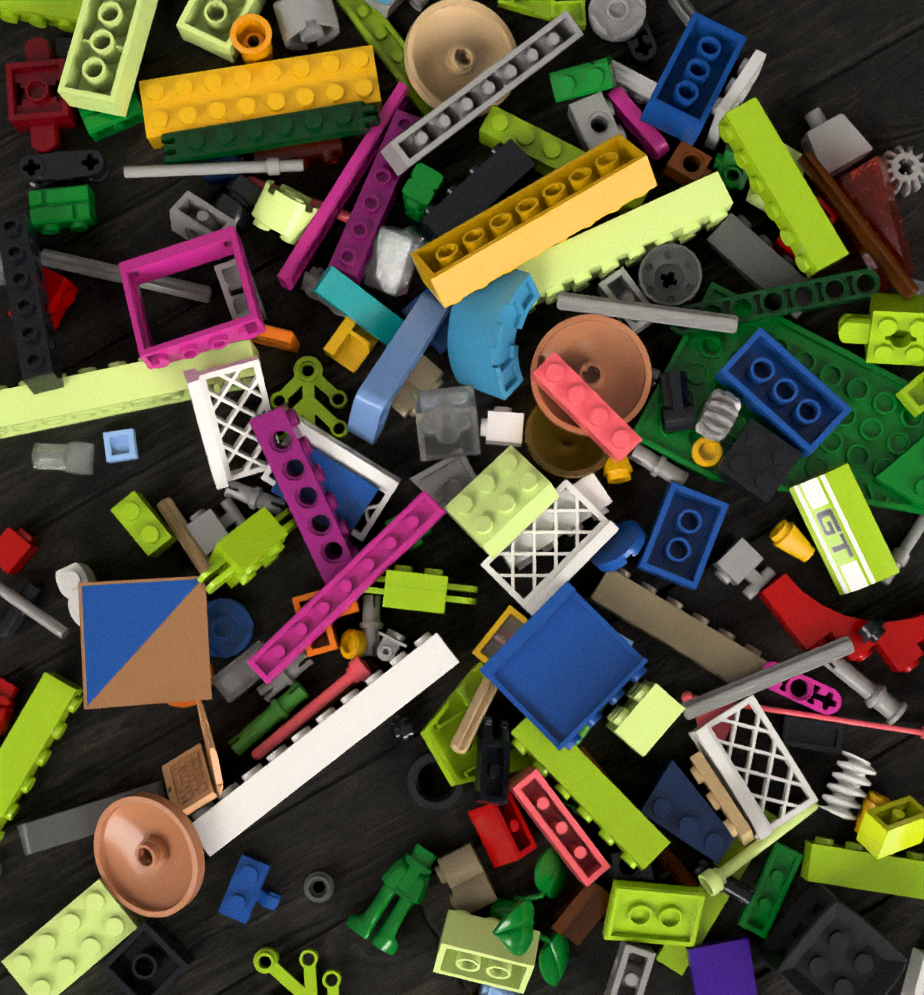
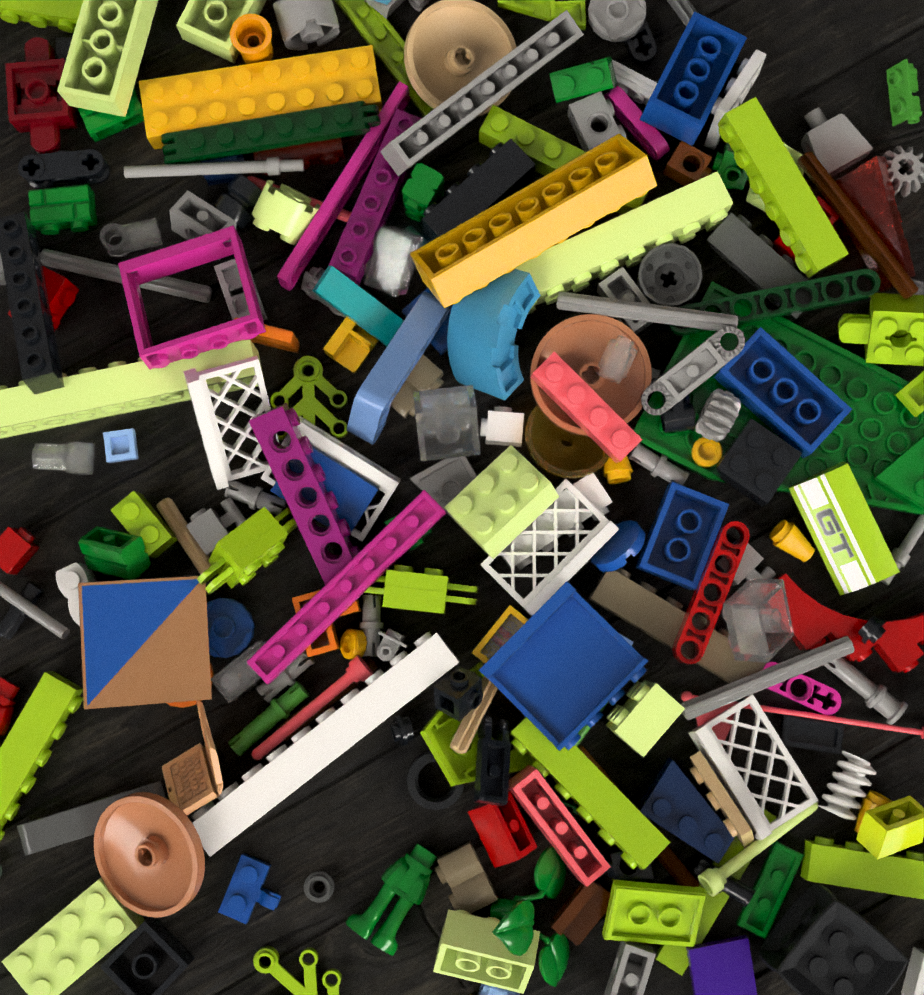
none -> green brick [78,526,151,580]
none -> clear piece [100,218,163,257]
none -> black brick [434,665,483,722]
none -> clear brick [598,336,638,384]
none -> light grey plate [641,326,745,415]
none -> red beam [672,521,750,664]
none -> clear brick [722,579,794,663]
none -> bright green hinge [886,59,922,126]

